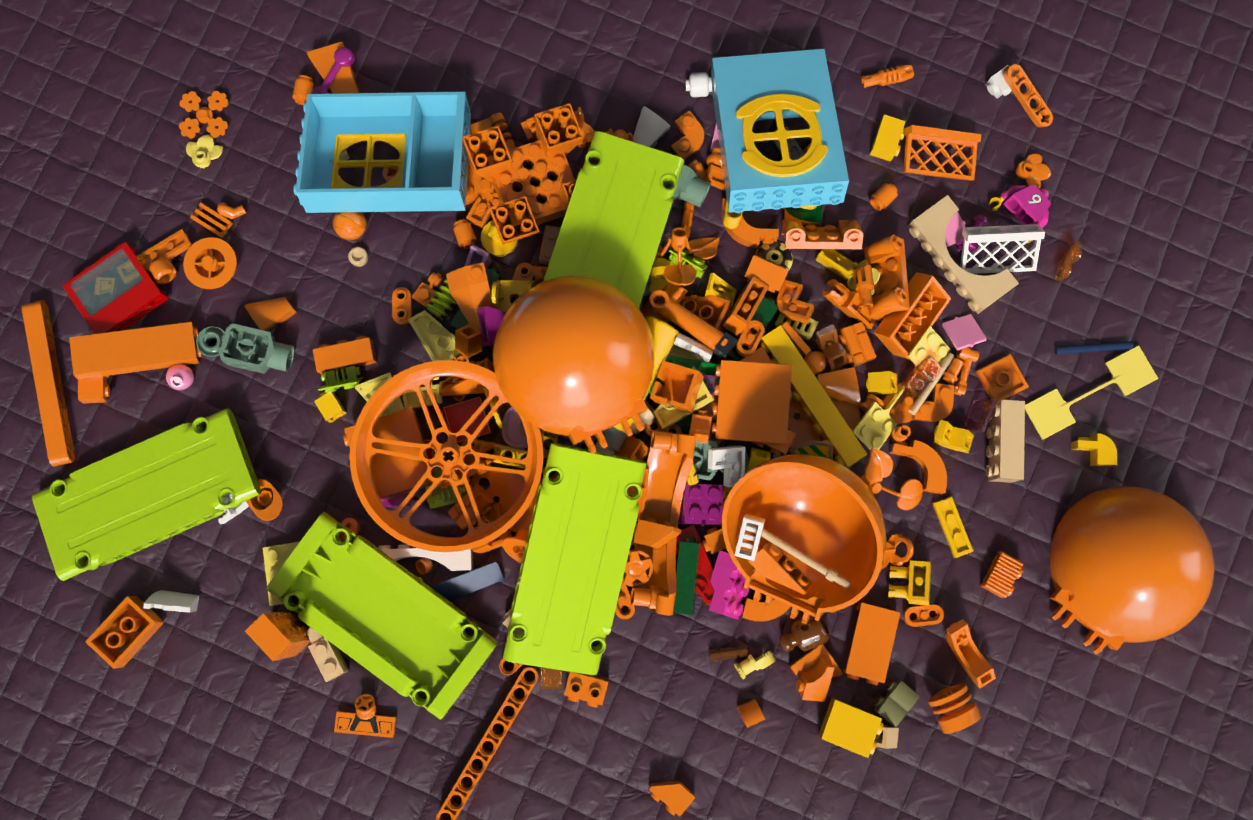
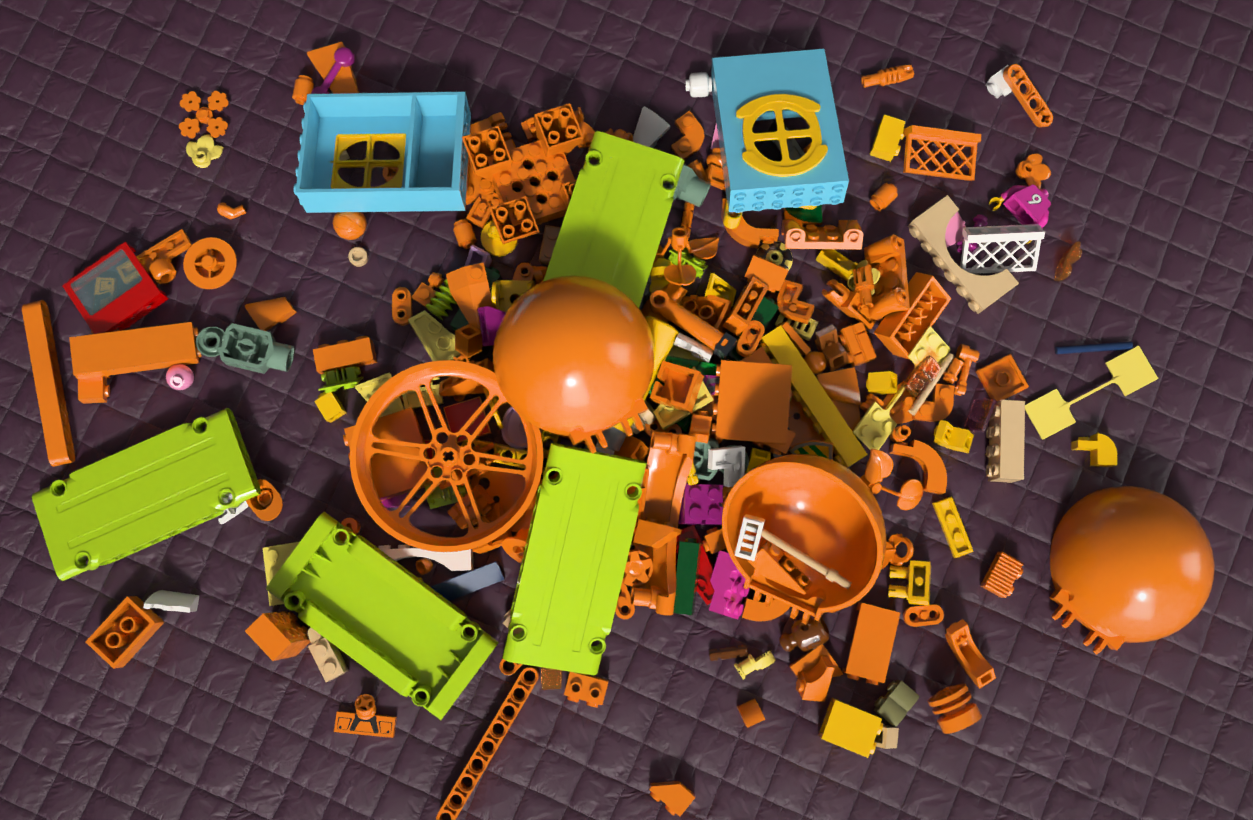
orange tile [190,202,233,239] -> none
bright pink piece [942,314,987,350] -> none

